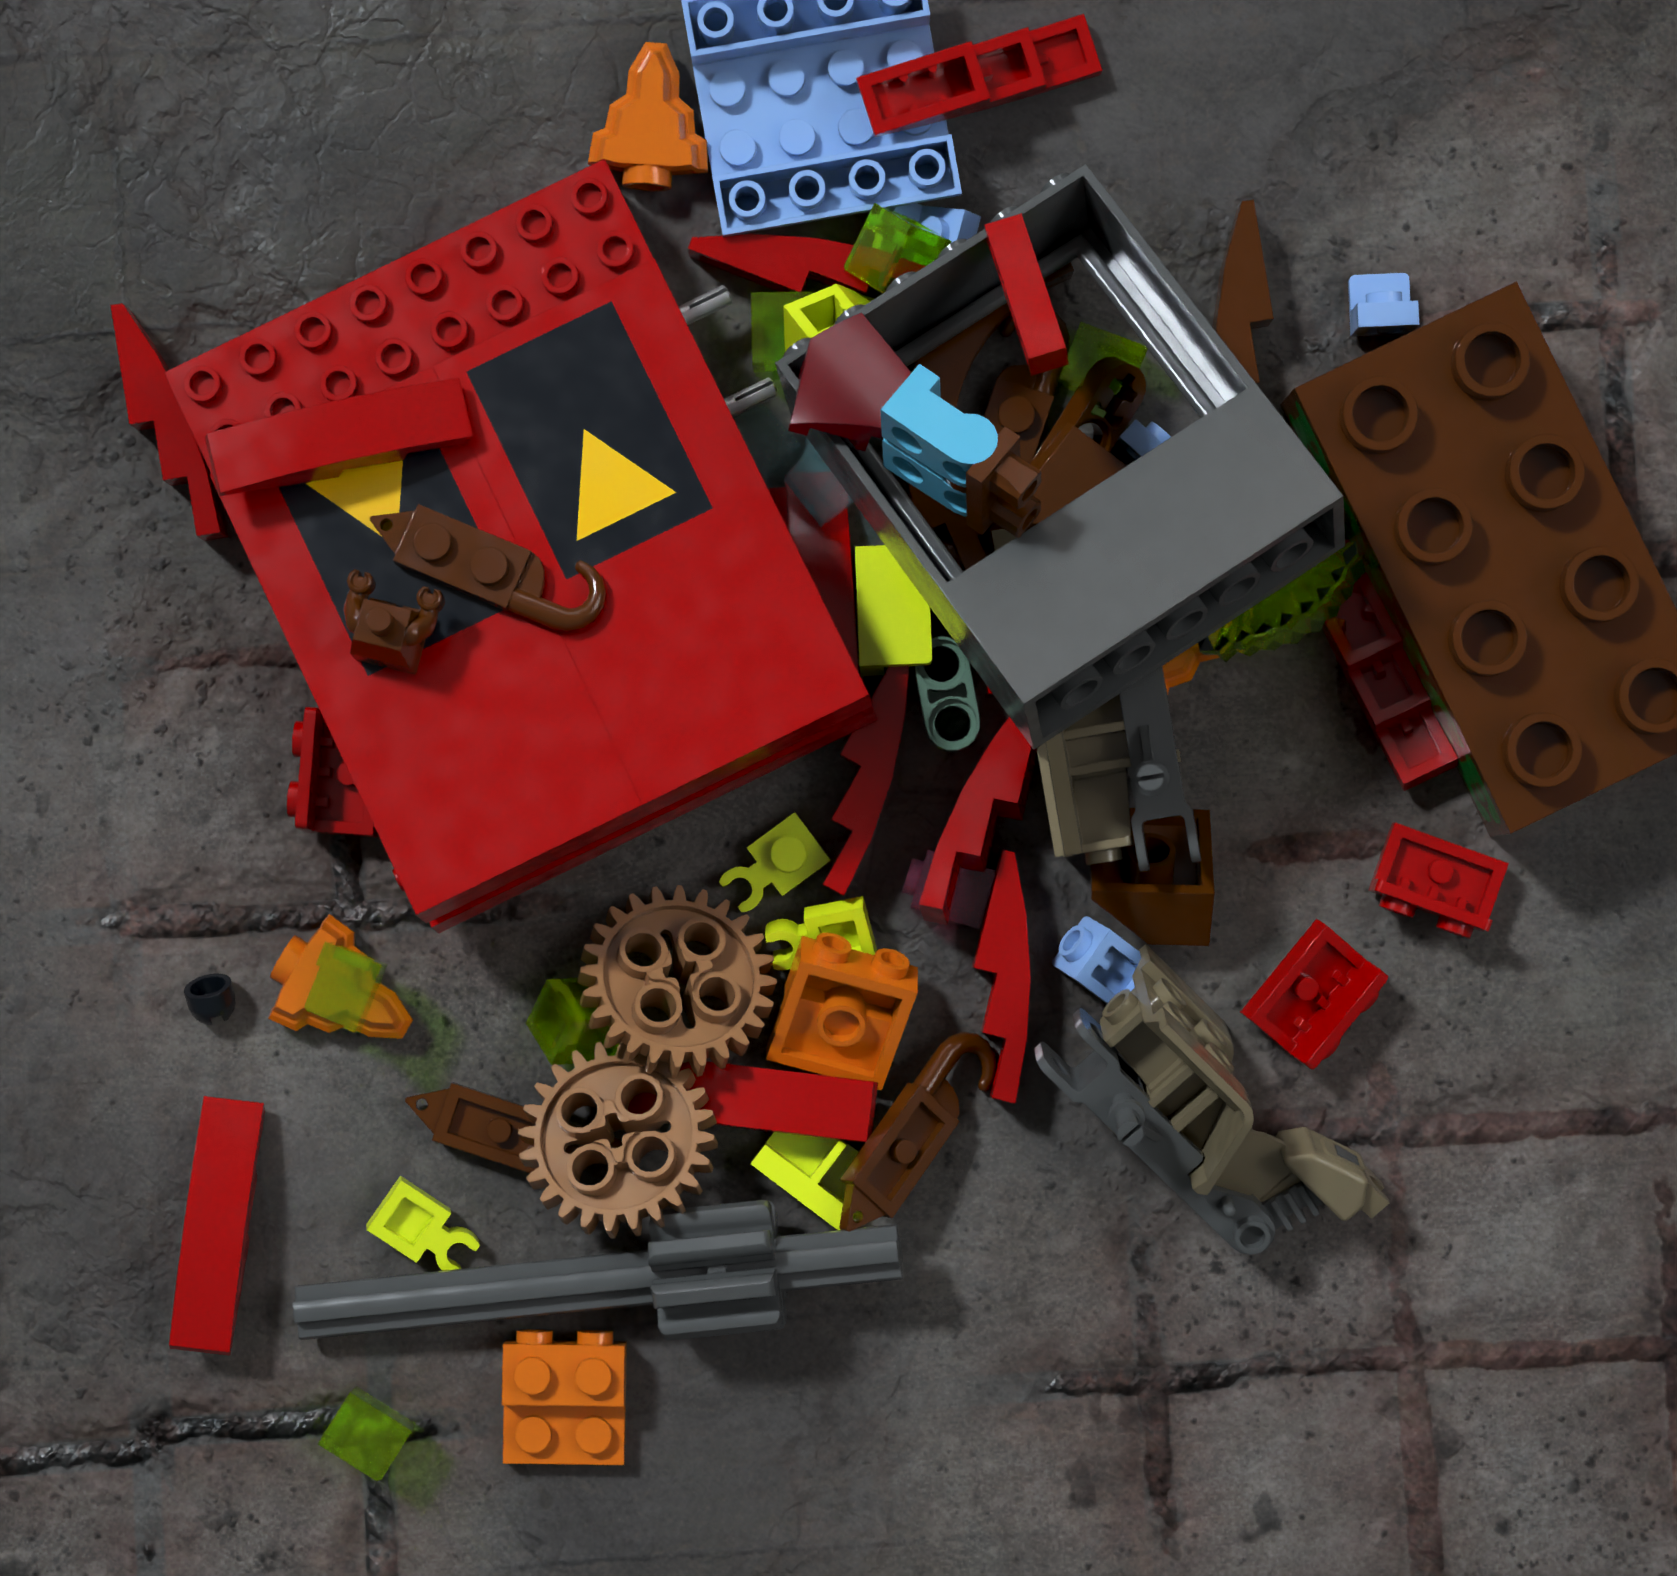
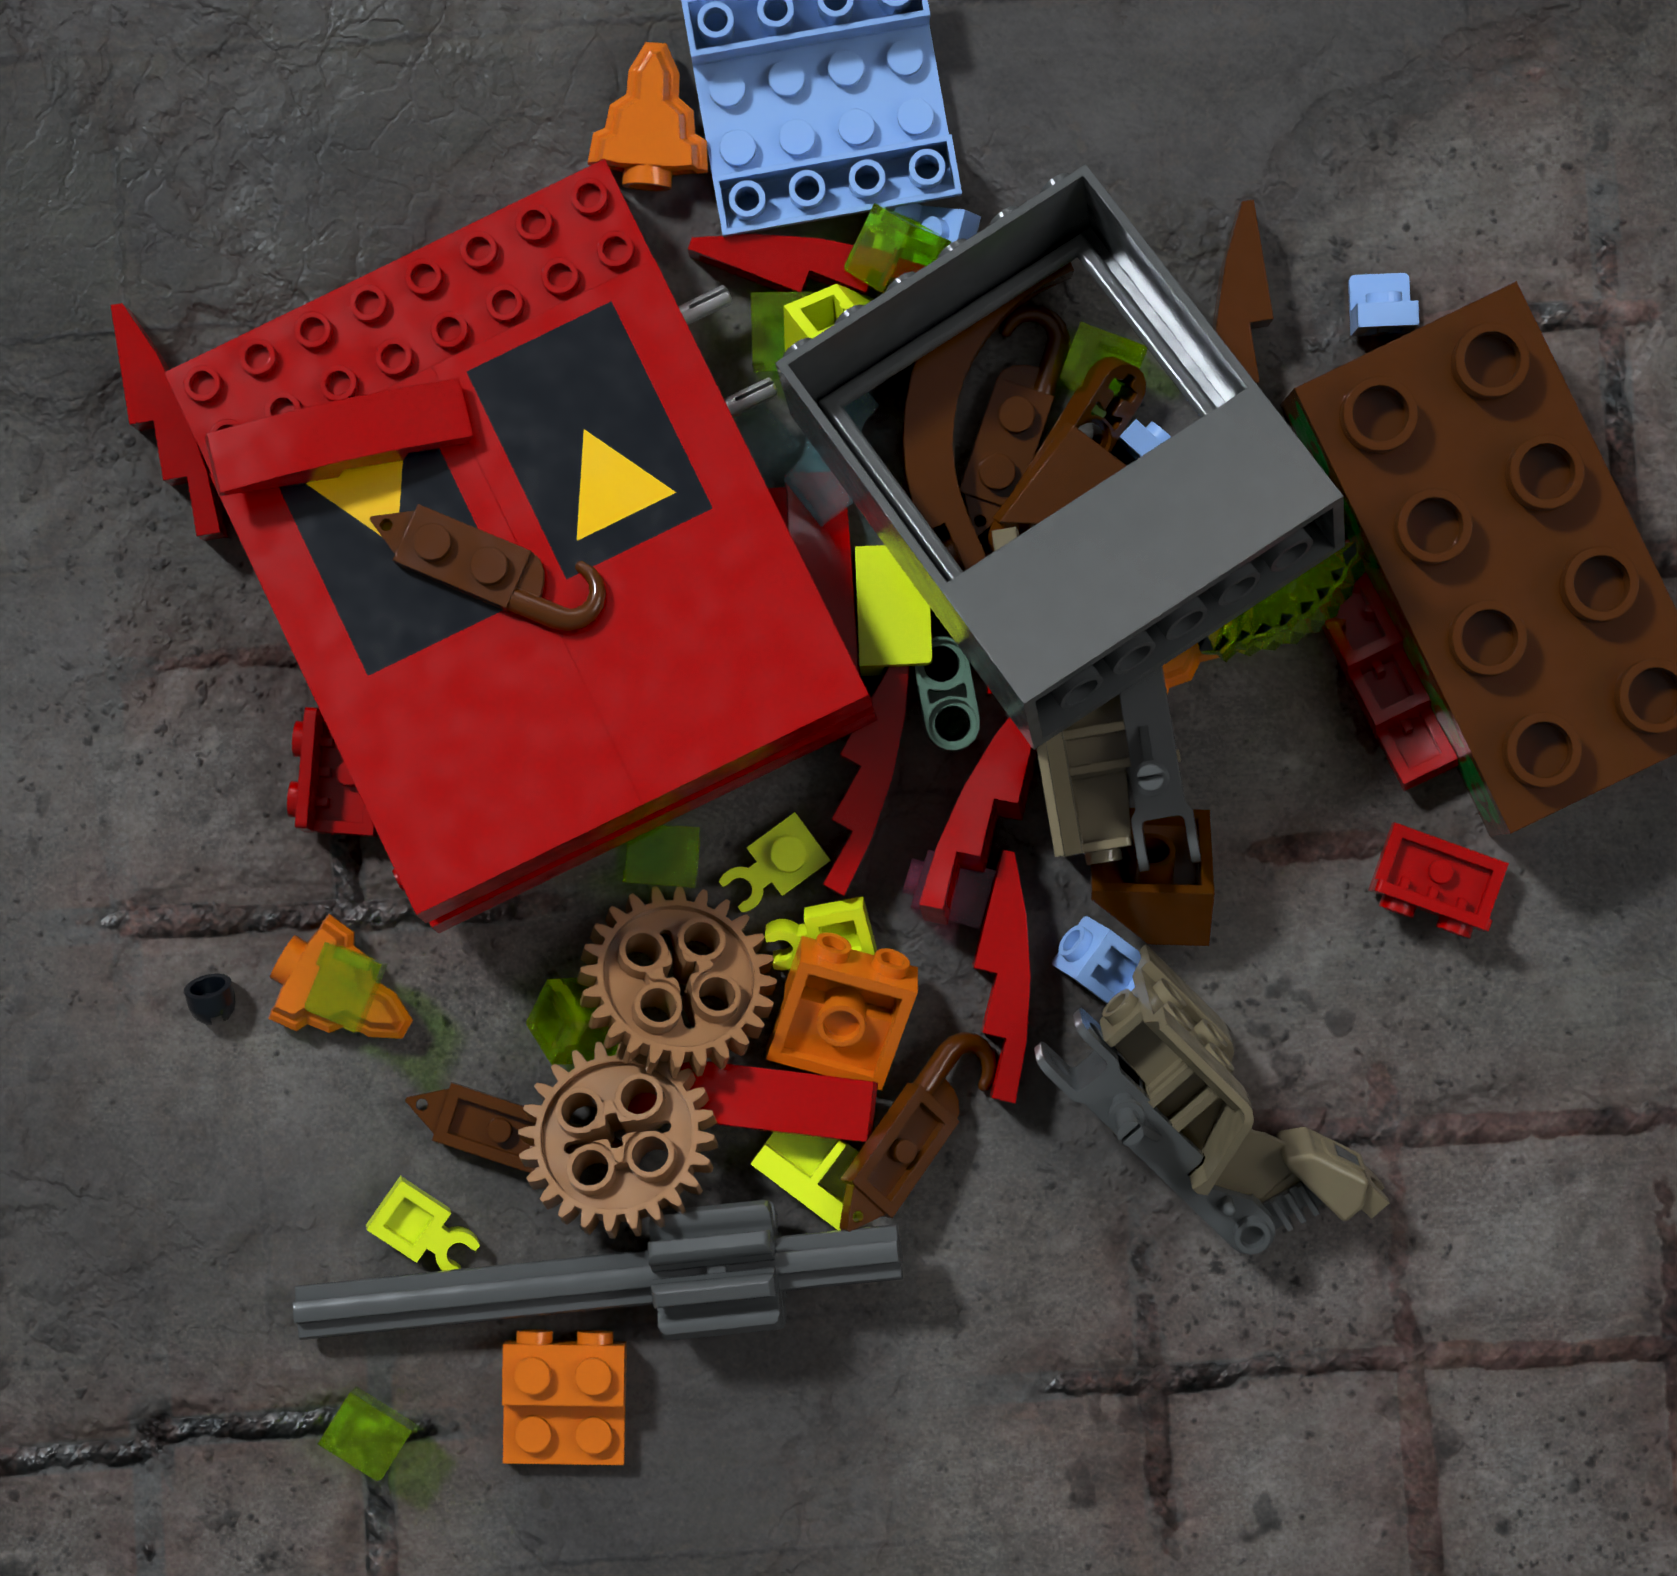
red slope [169,1096,265,1356] -> none
reddish brown piece [344,569,445,675] -> none
dark red slope [788,312,911,451] -> none
red slope [856,14,1103,137] -> none
medium azure hips [880,364,1041,538] -> none
red piece [984,213,1069,376] -> none
red bracket [1240,918,1388,1070] -> none
none -> clear neon green panel [622,825,701,889]

